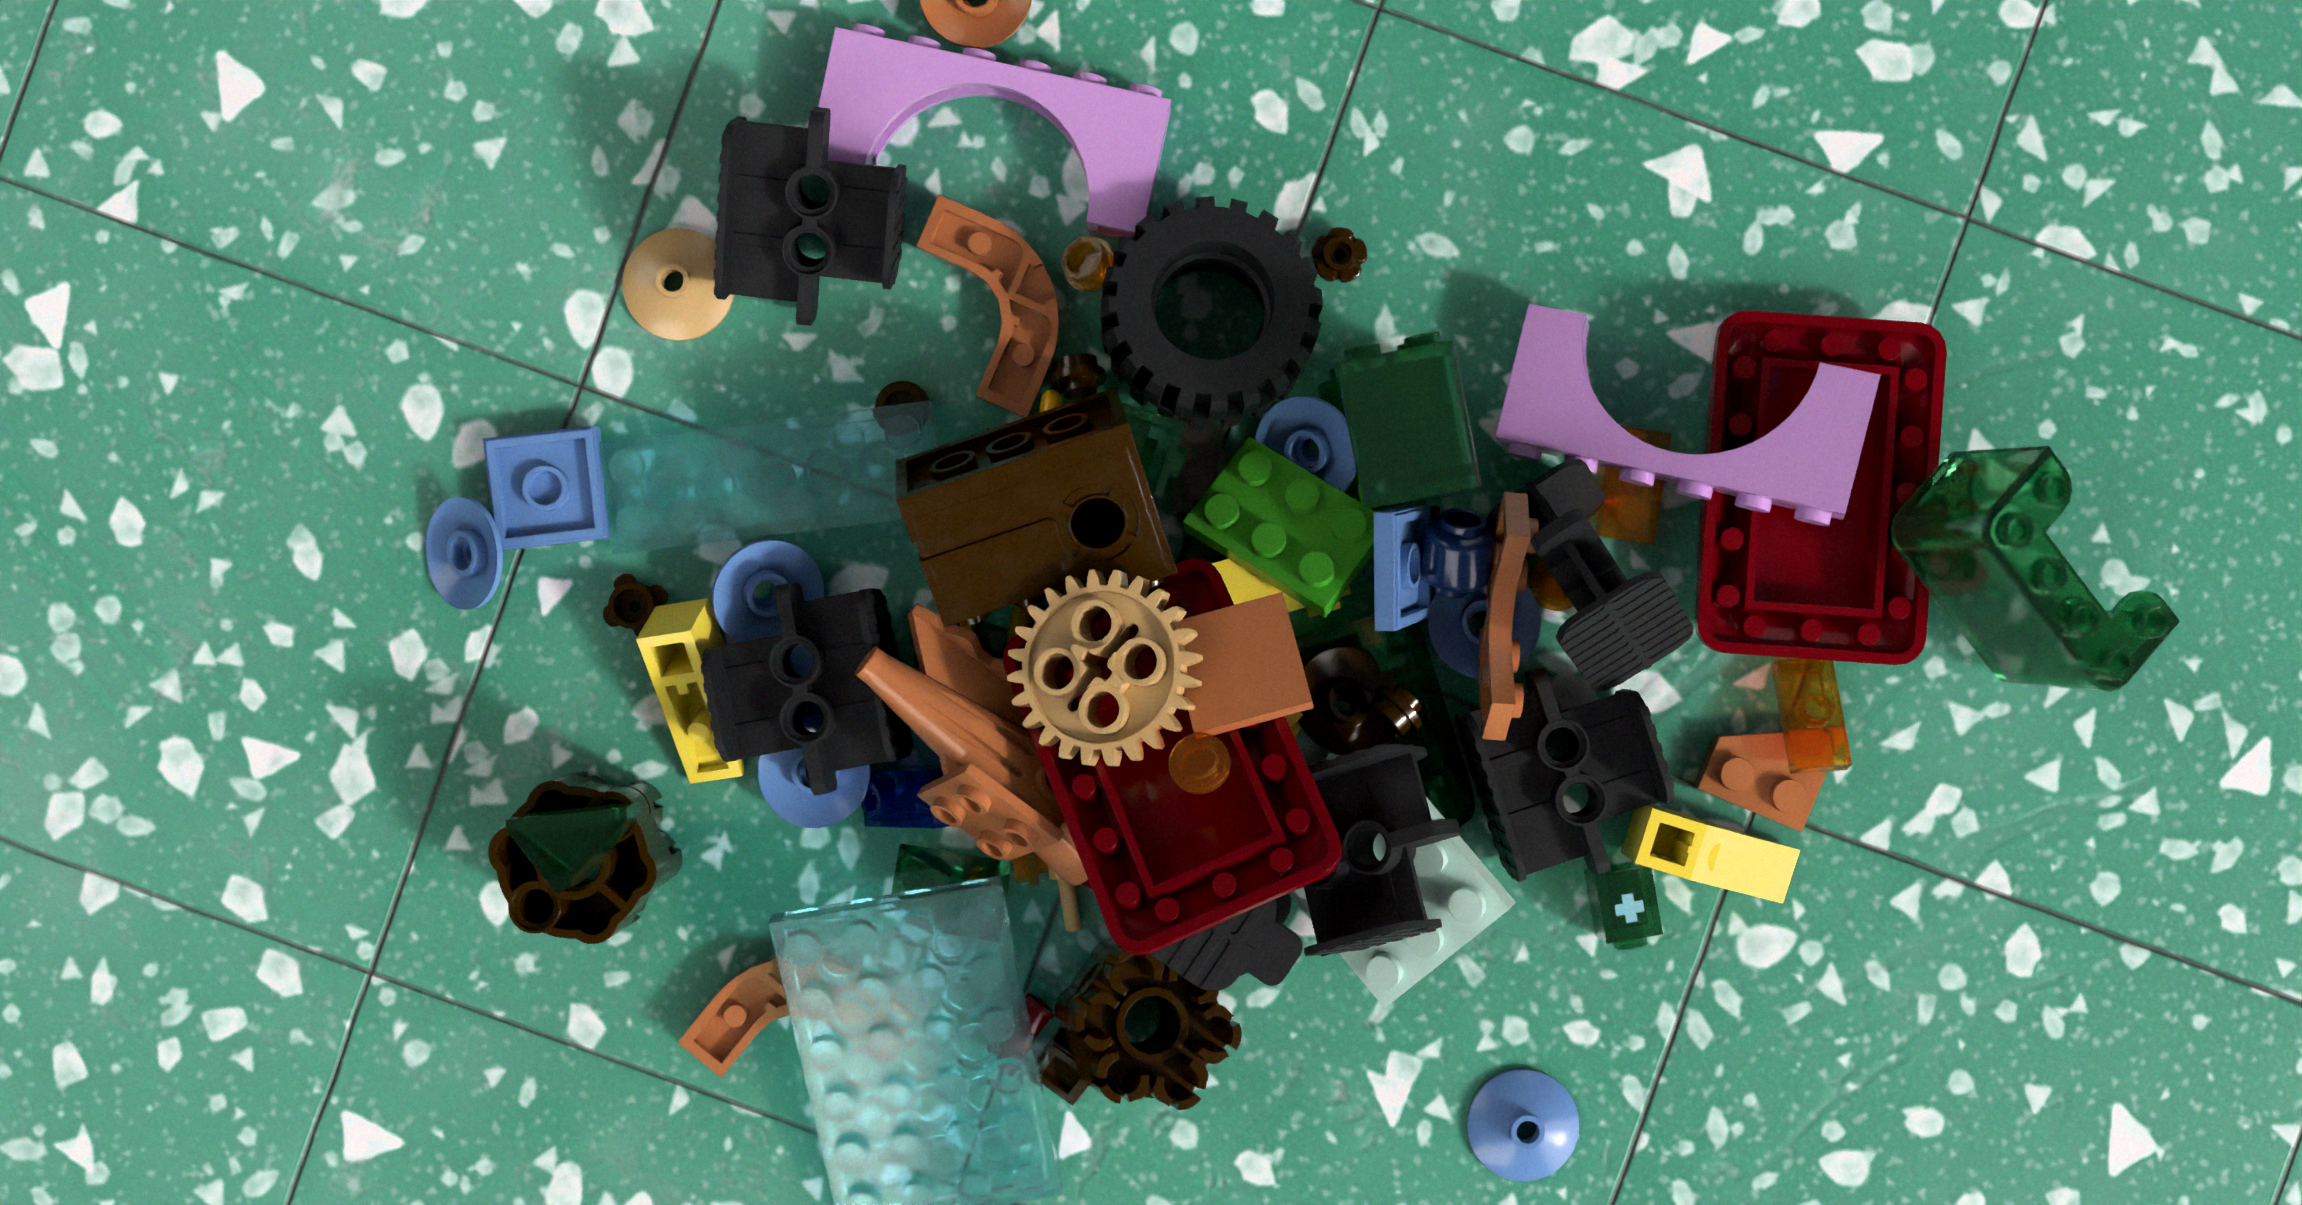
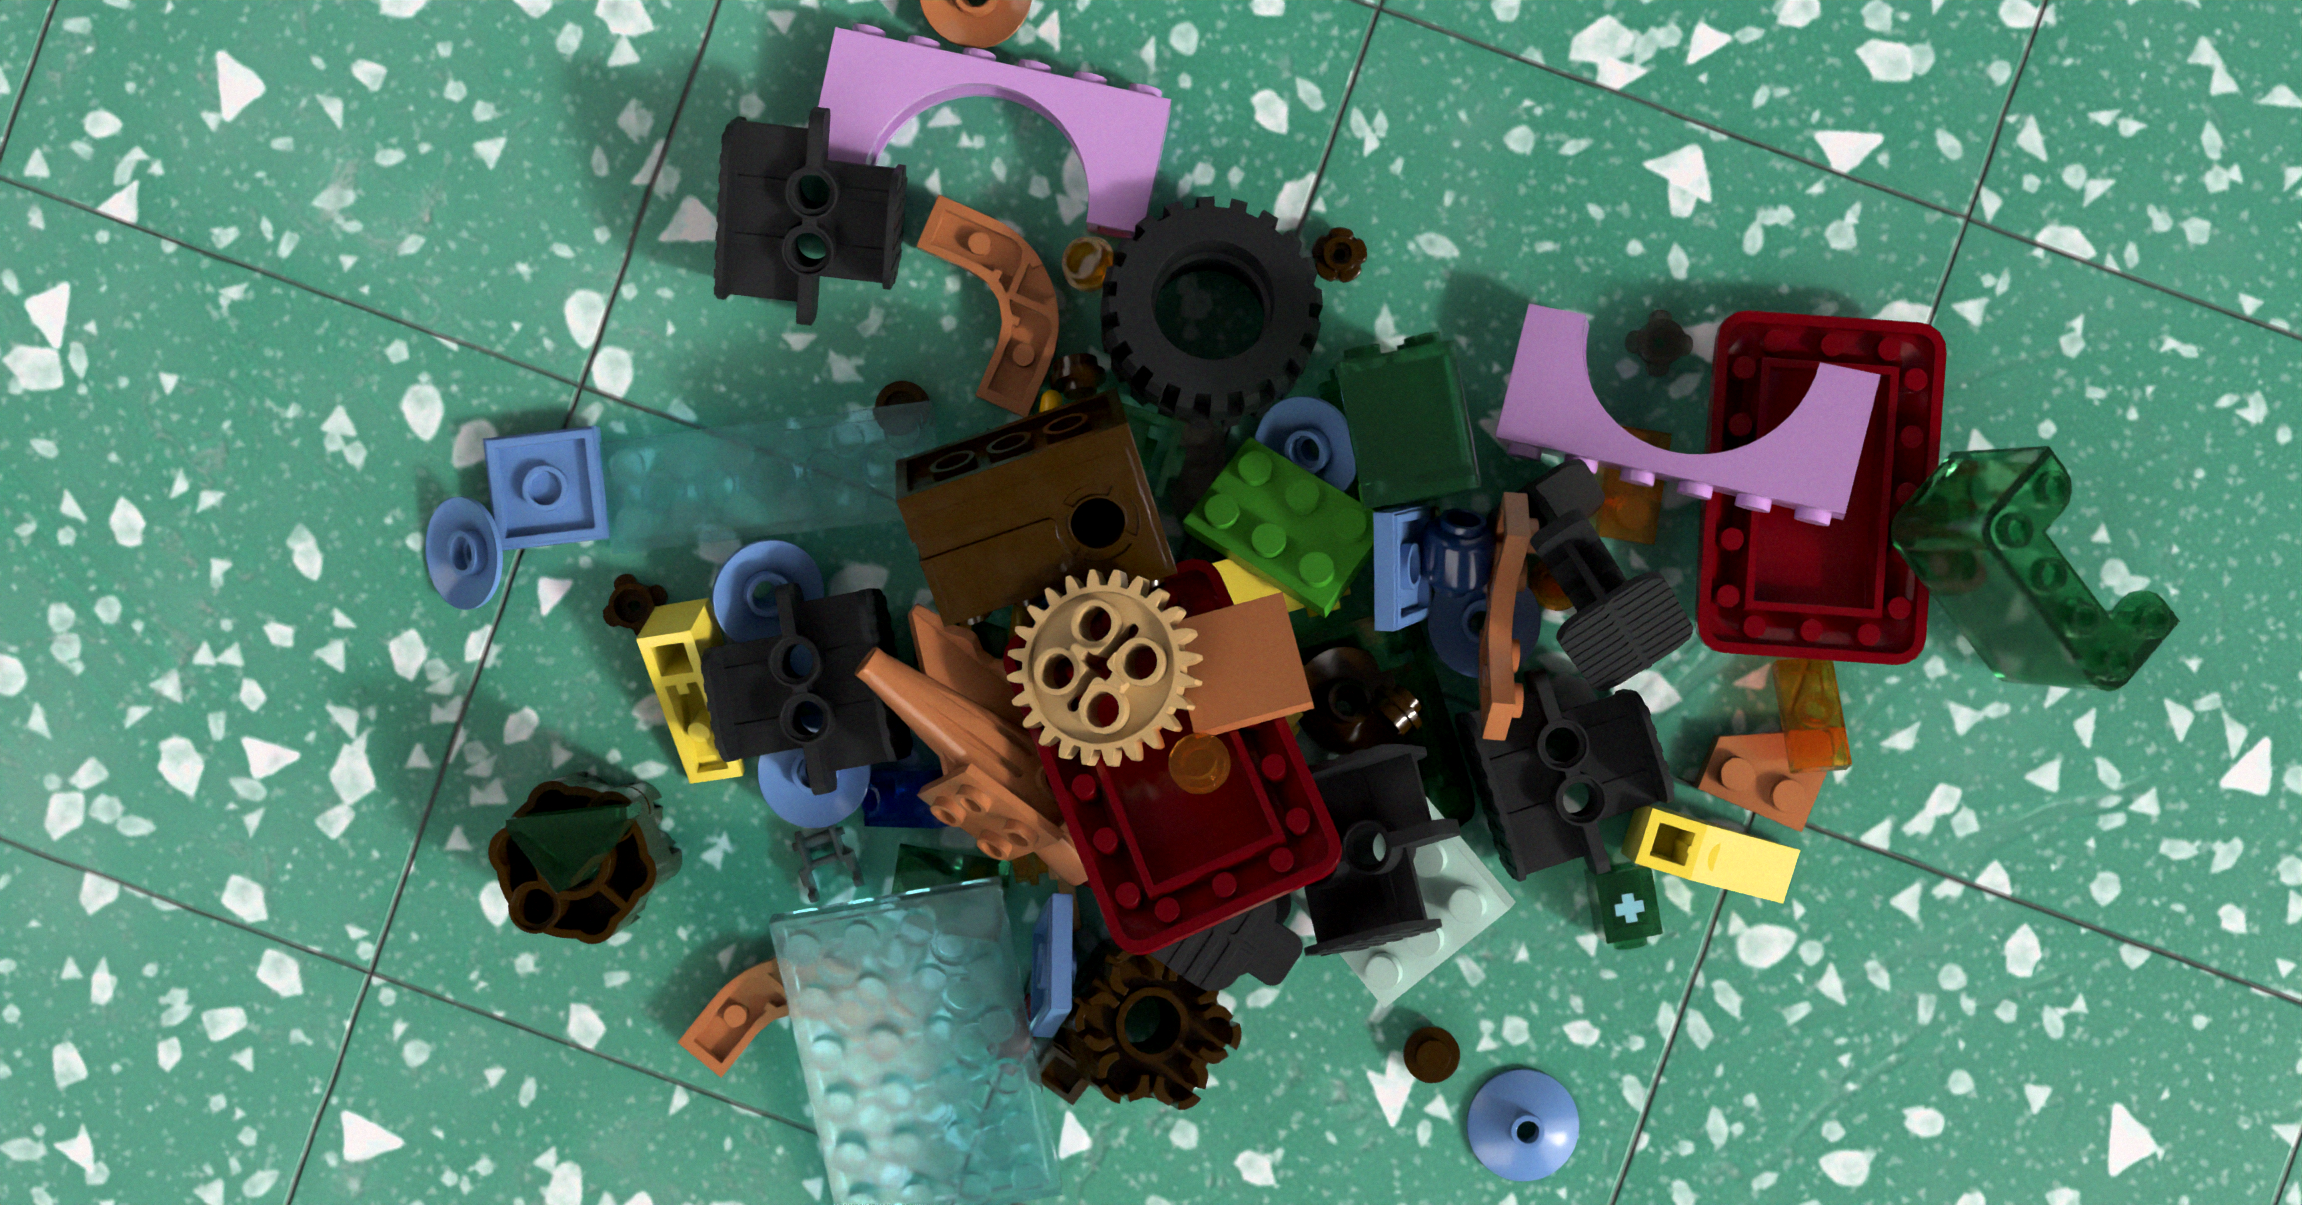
tan dish [622,228,734,341] -> none
none -> dark grey piece [792,824,864,903]
none -> medium blue plate [1030,893,1077,1037]
none -> dark brown plate [1403,1025,1460,1083]
none -> clear smoke plate [1625,309,1693,377]

